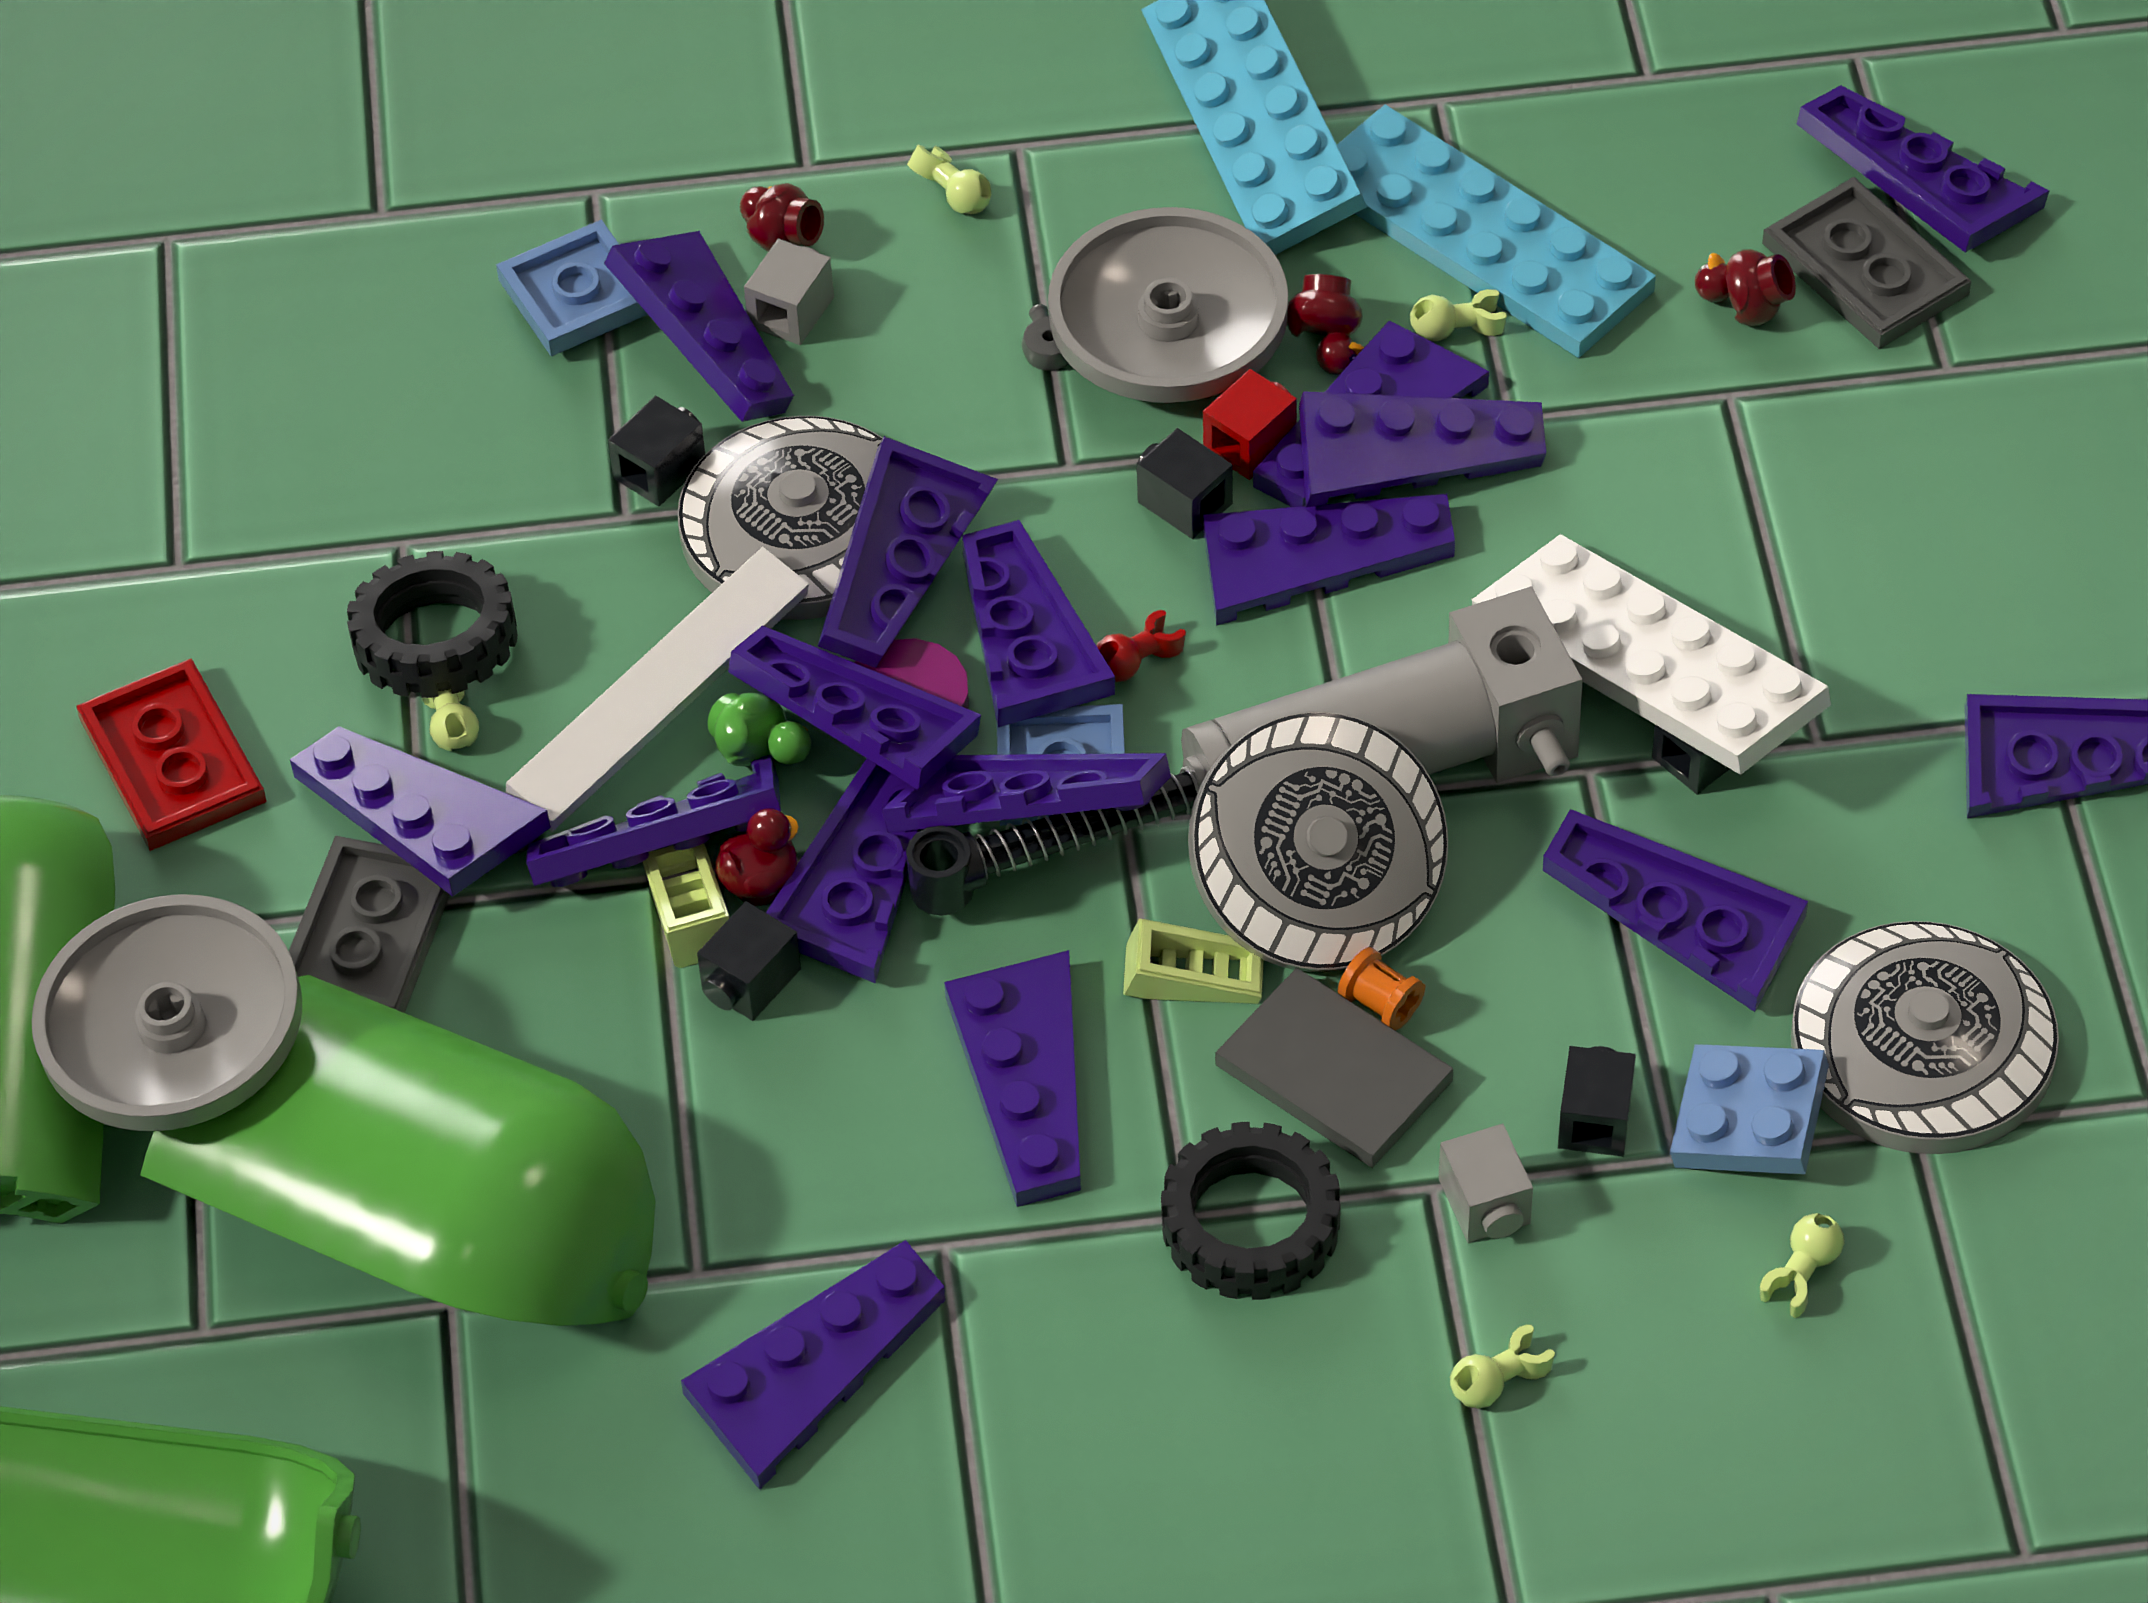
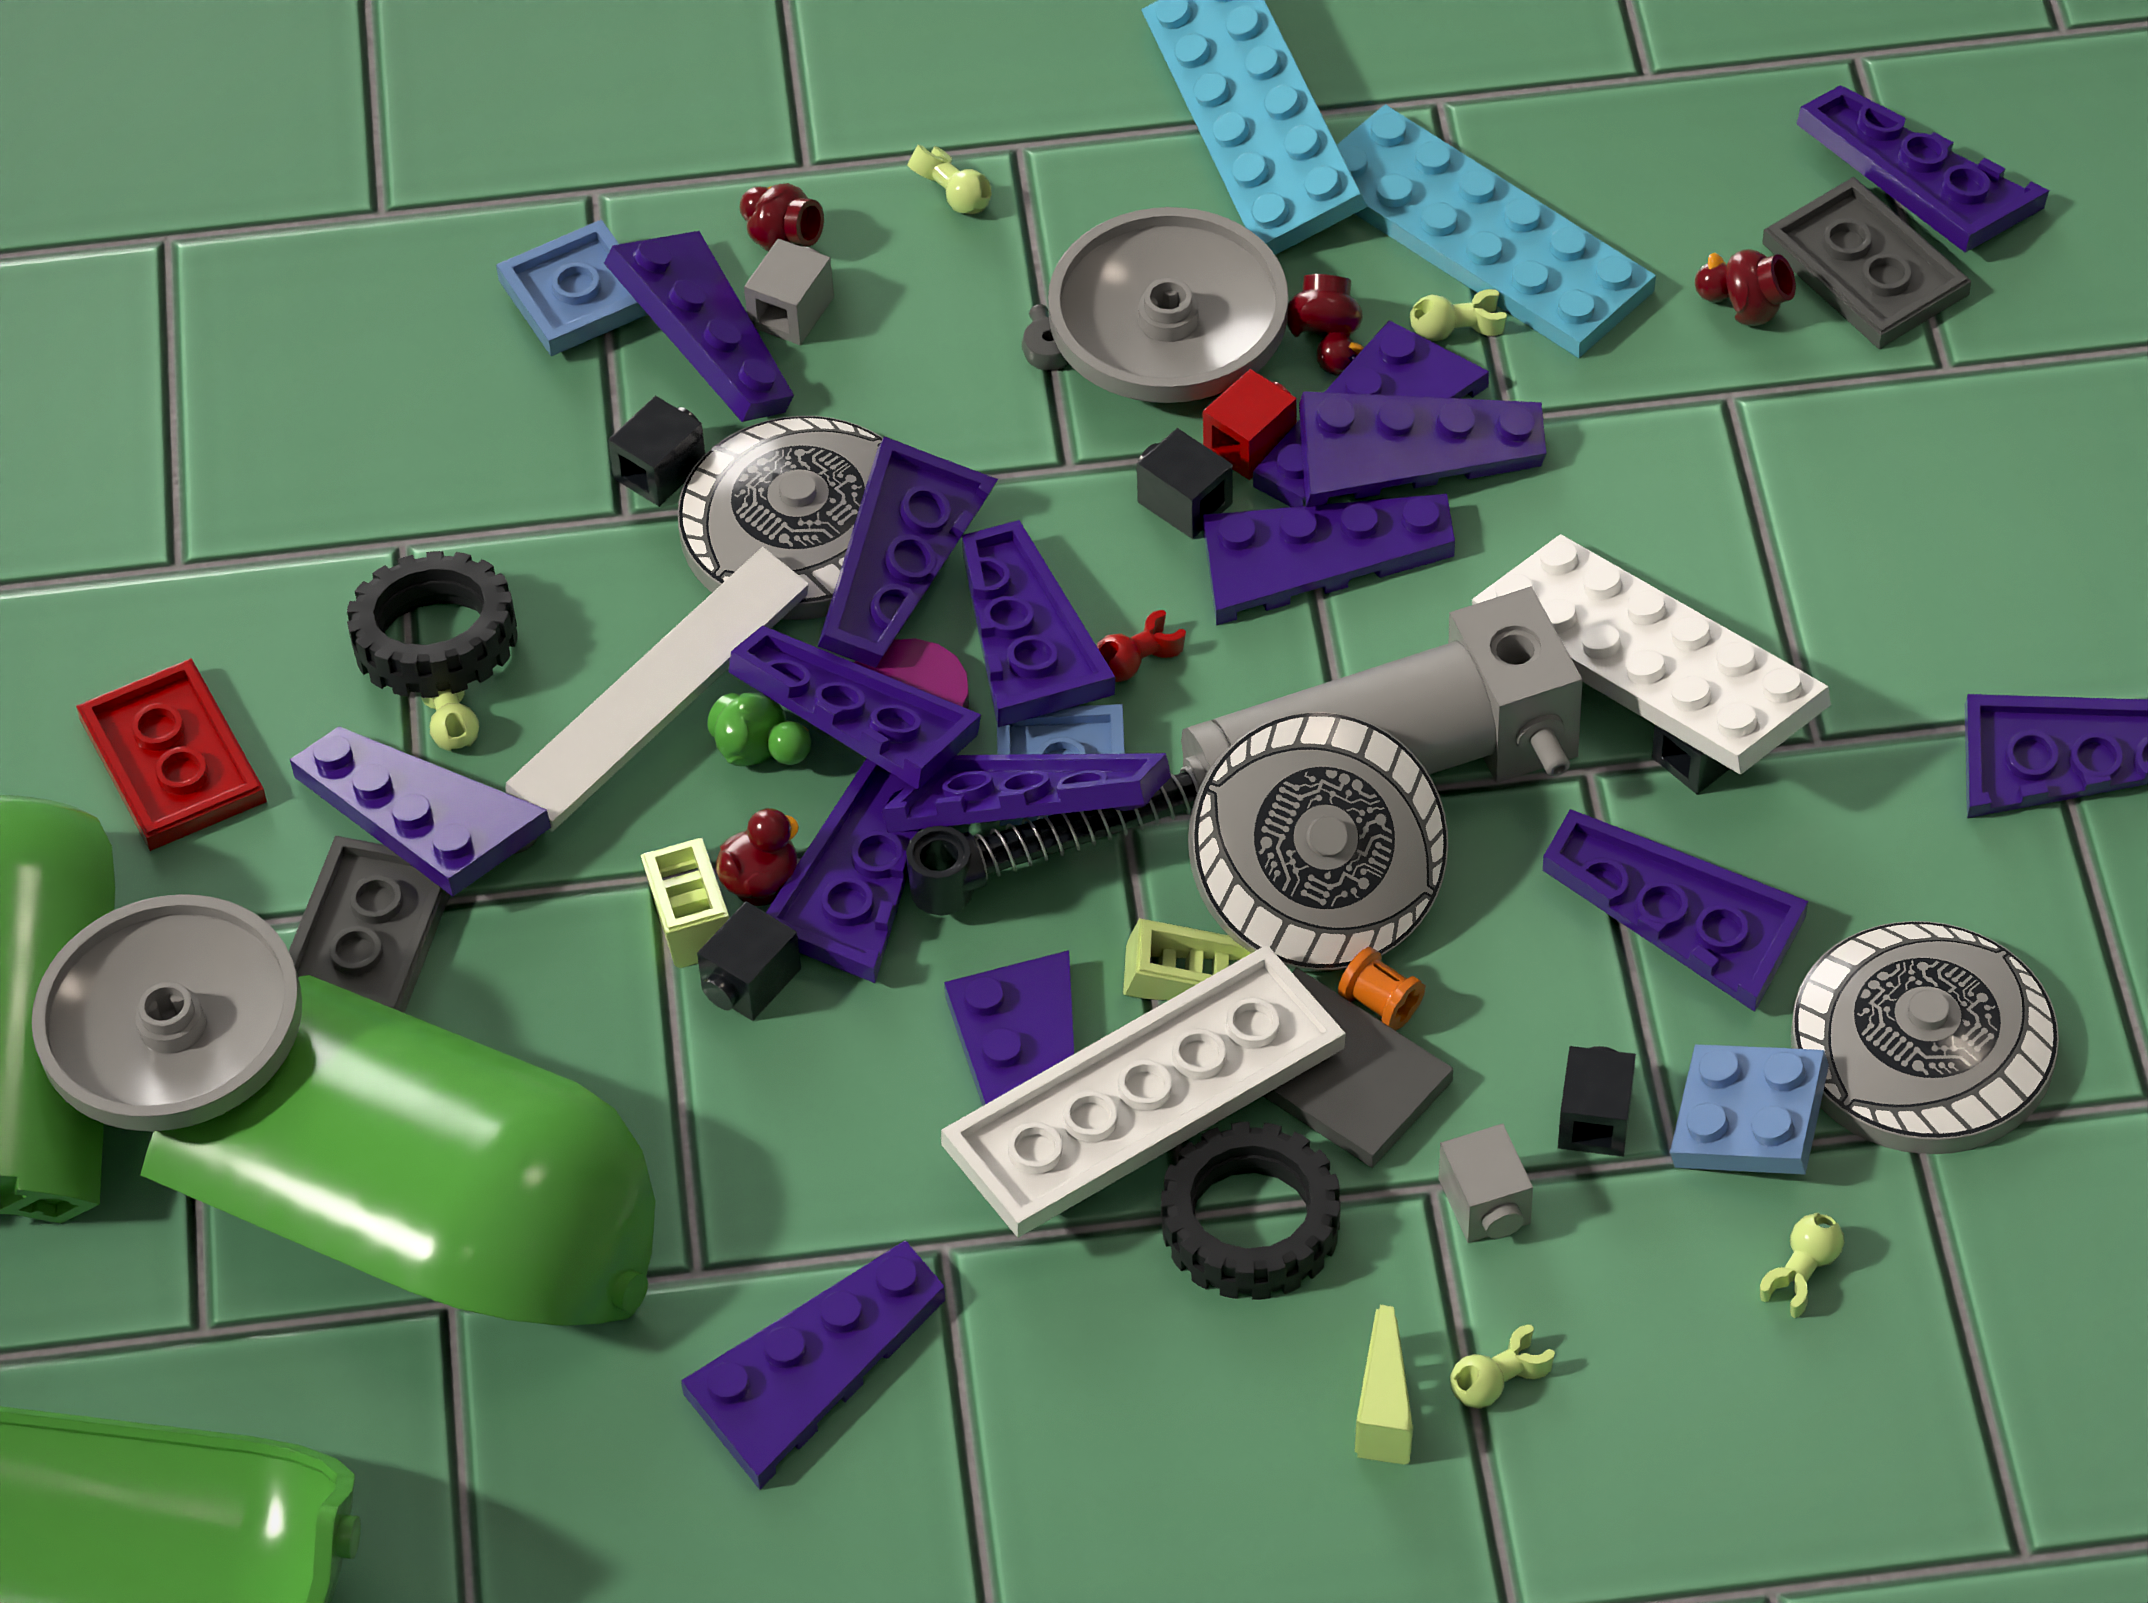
dark purple wing [526,754,781,887] -> none
none -> white plate [941,945,1346,1238]
none -> yellowish green slope [1355,1305,1413,1464]

